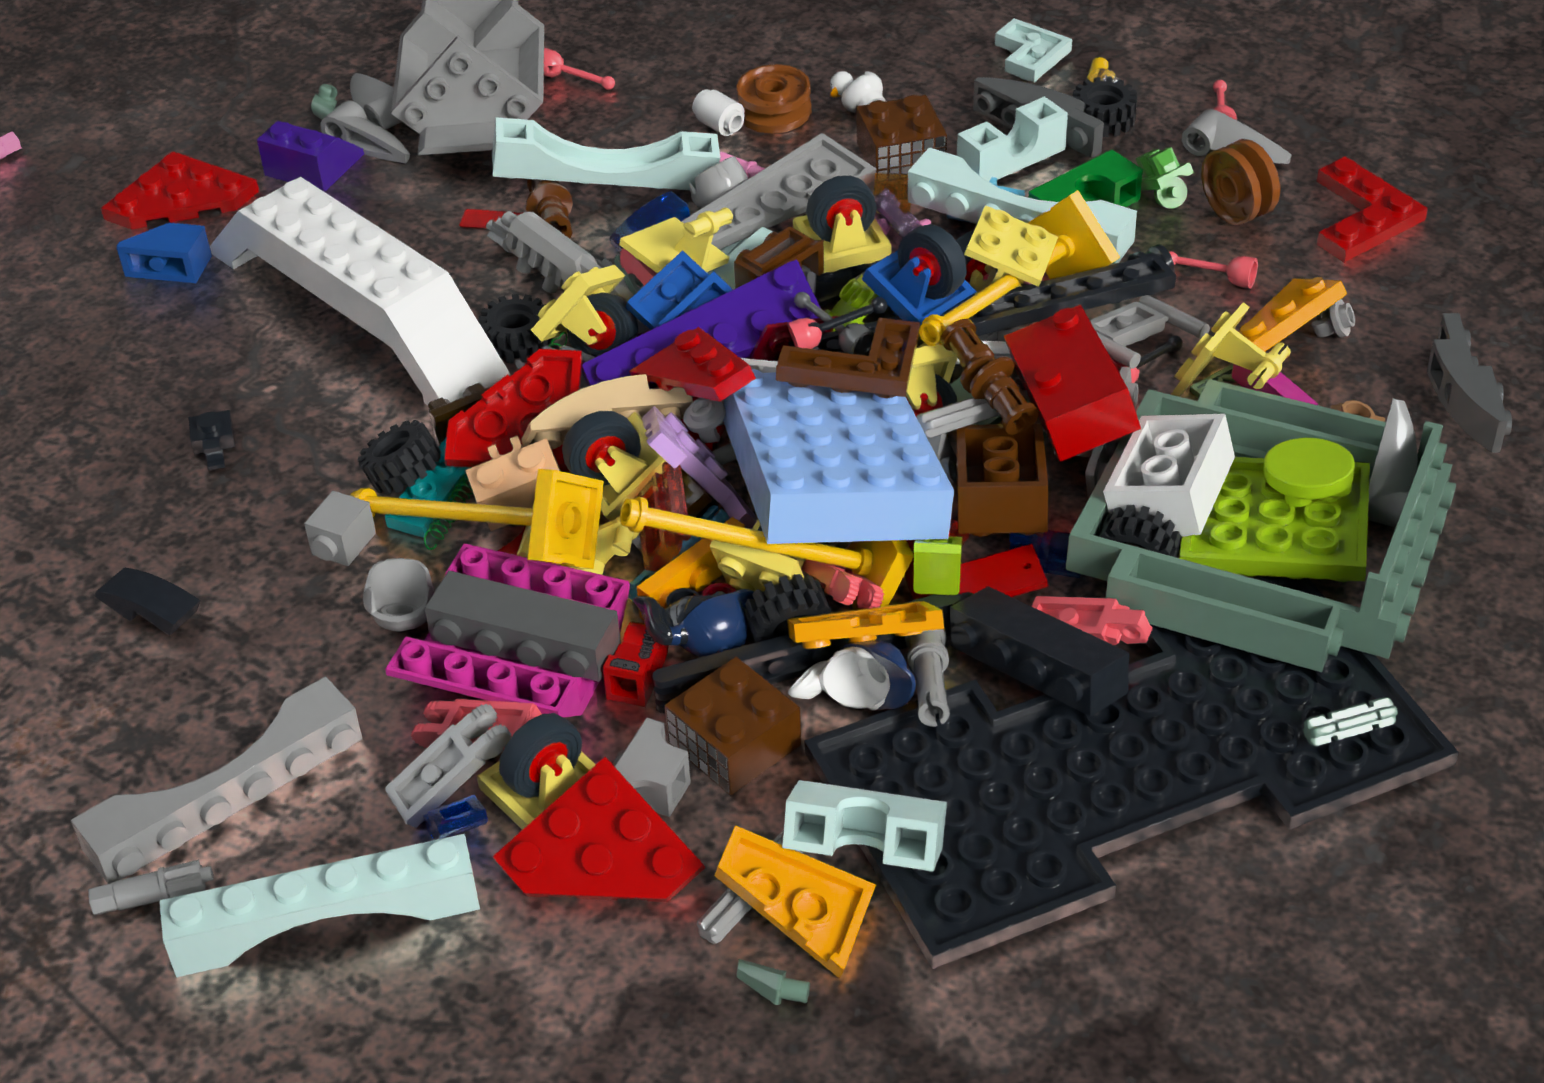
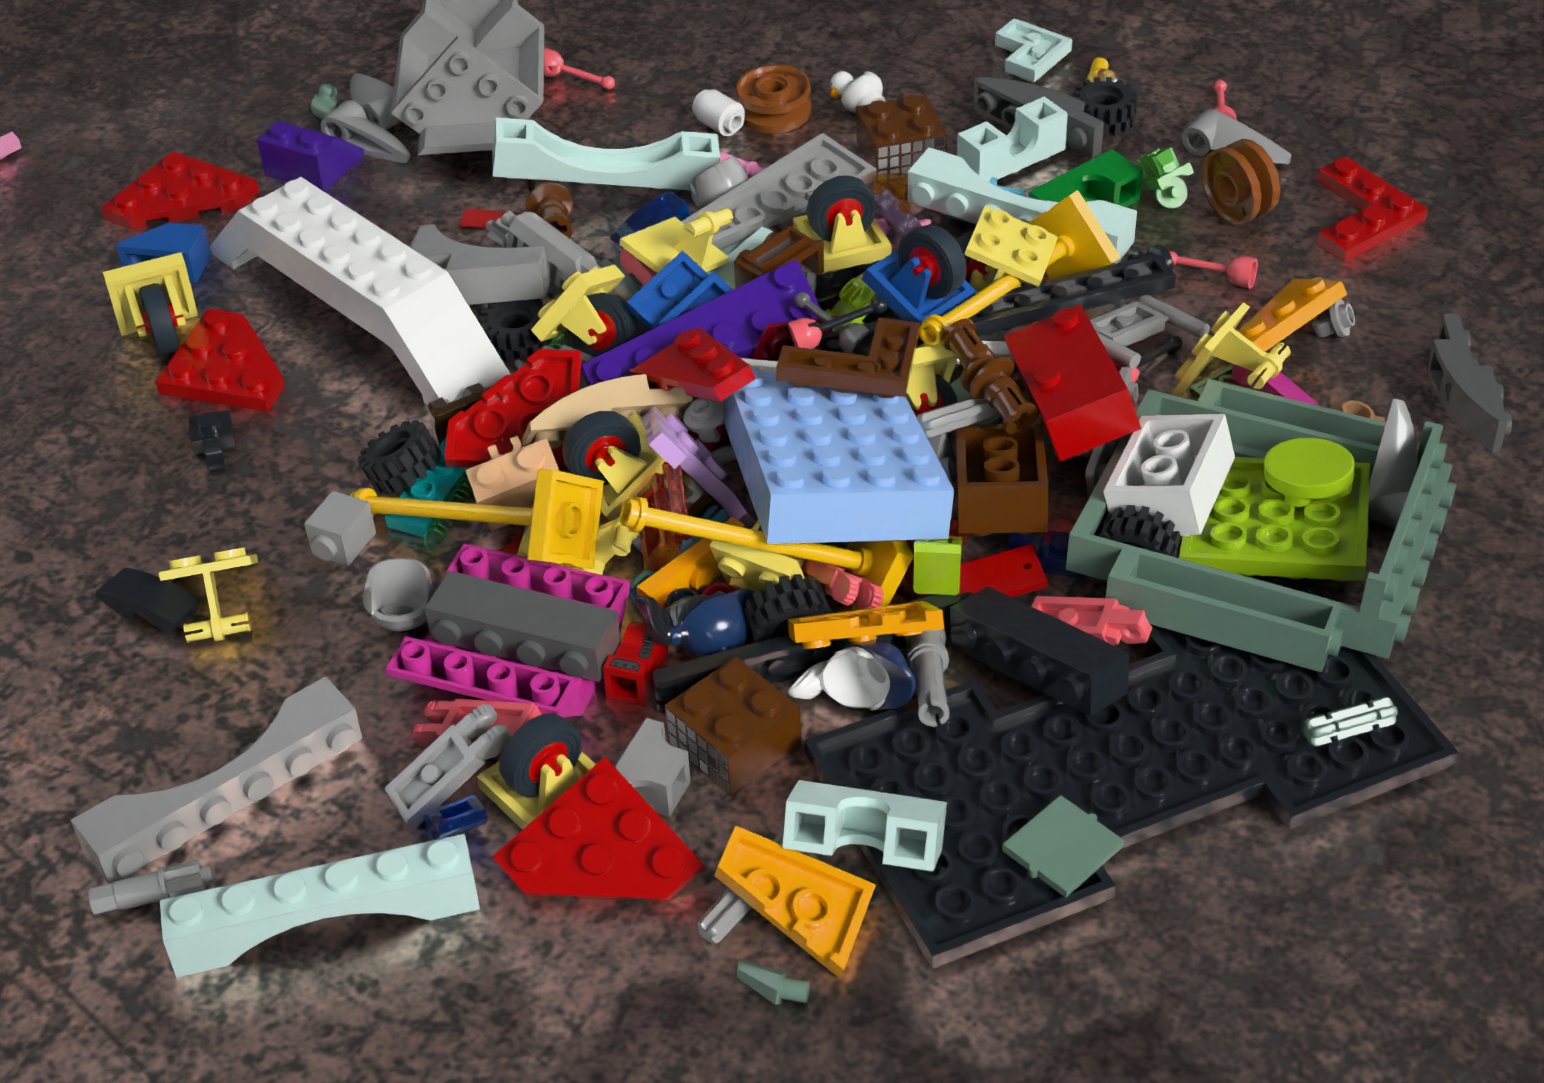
none -> light yellow plate [103,252,198,355]
none -> red plate [155,308,285,412]
none -> light yellow plate [159,547,258,643]
none -> light grey arch [410,224,550,305]
none -> sand green piece [1002,795,1124,897]

